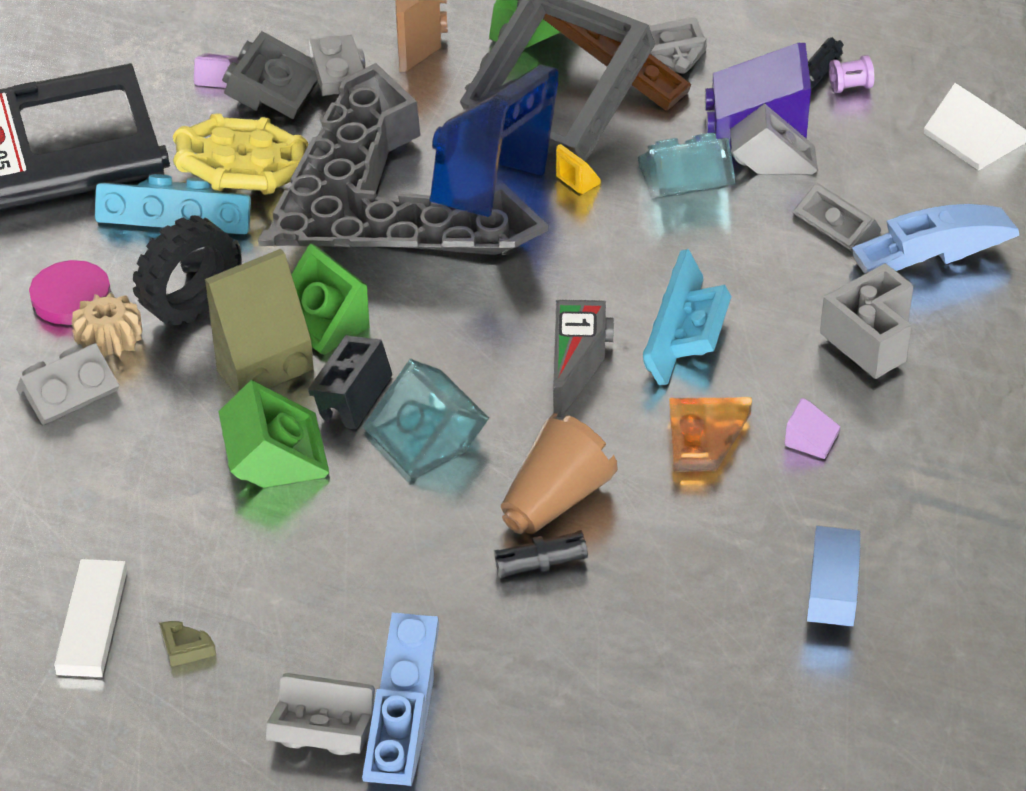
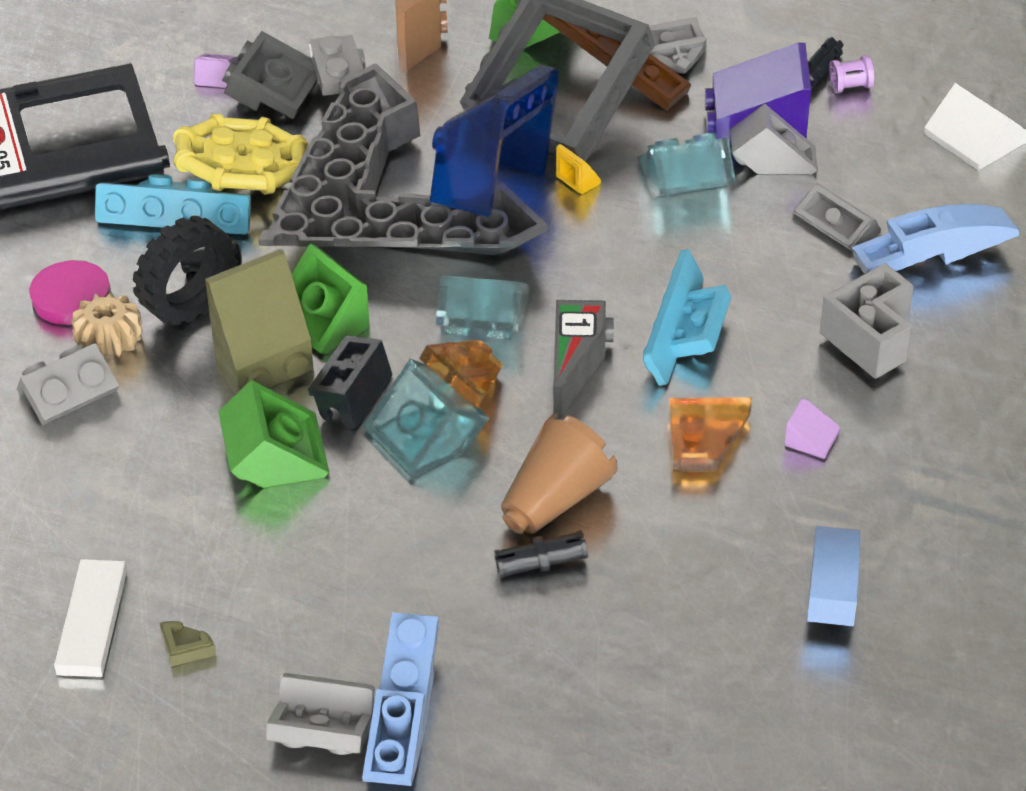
none -> clear orange wing [419,339,504,408]
none -> clear light blue slope [436,275,530,340]

